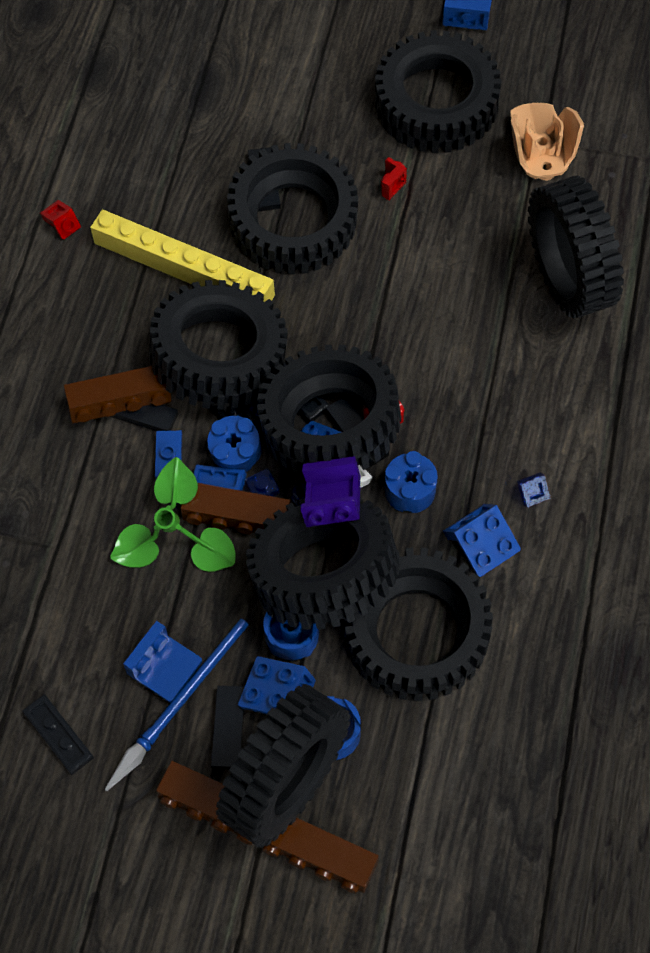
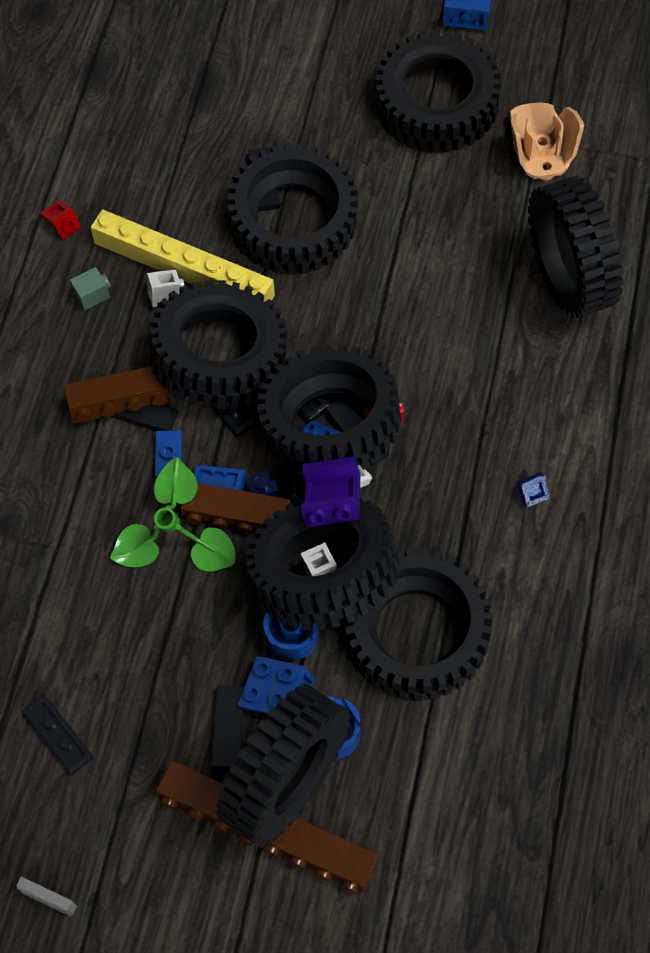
blue piece [105,619,249,791] -> none
blue bracket [123,621,202,703] -> none
blue brick [208,416,261,472] -> none
red bracket [381,157,407,200] -> none
blue brick [385,451,438,513] -> none
blue bracket [443,504,521,577] -> none
none -> light grey tile [16,877,77,916]
none -> sand green brick [70,267,111,311]
none -> white brick [147,269,184,307]
none -> white brick [301,543,337,576]

